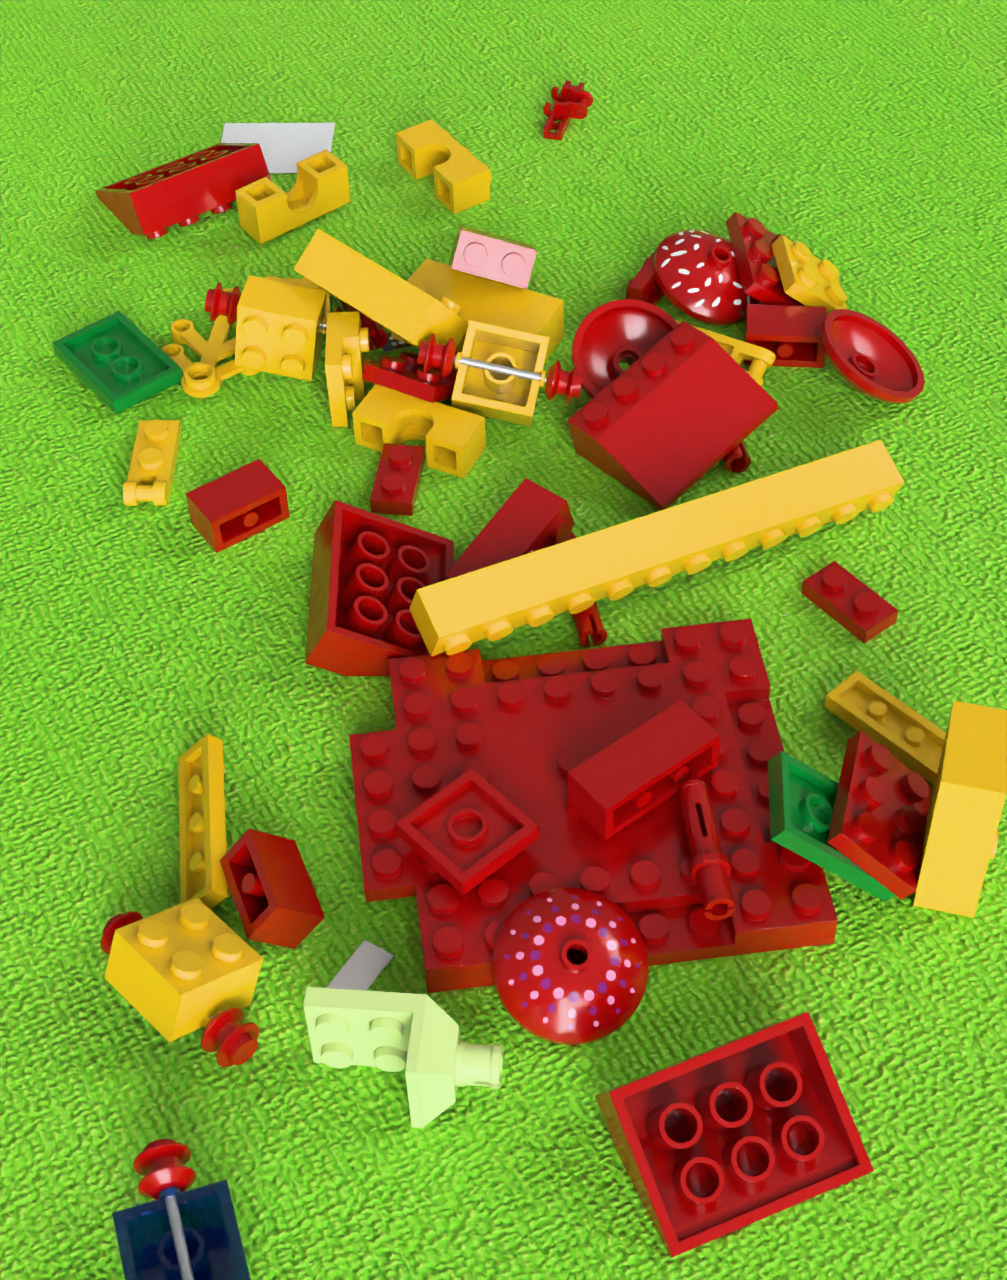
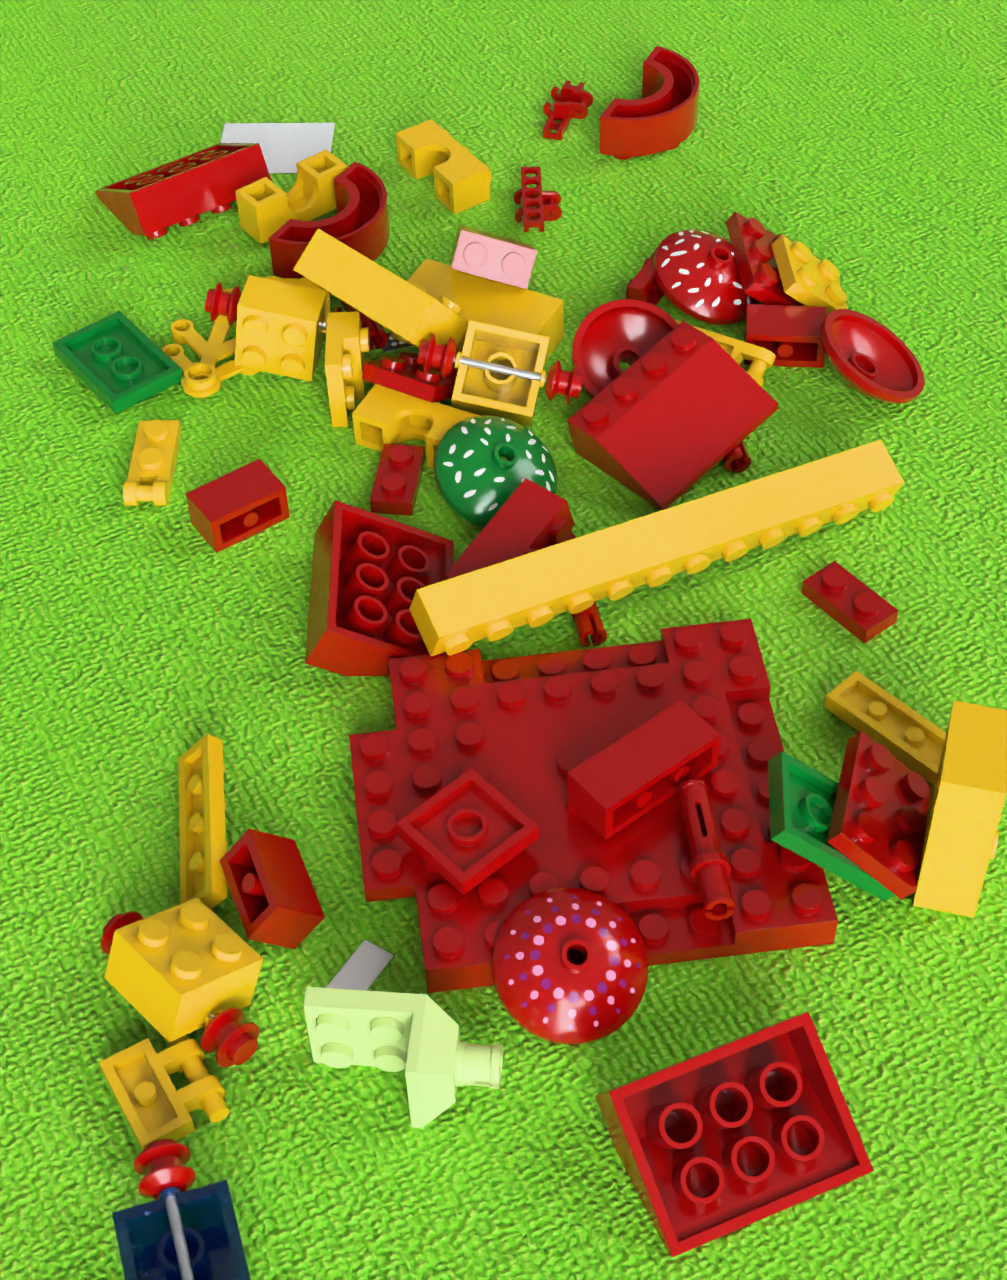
none -> yellow plate [99,1034,230,1151]
none -> red brick [269,161,390,279]
none -> green dish [433,415,557,528]
none -> red piece [514,167,562,232]
none -> red brick [600,46,699,160]

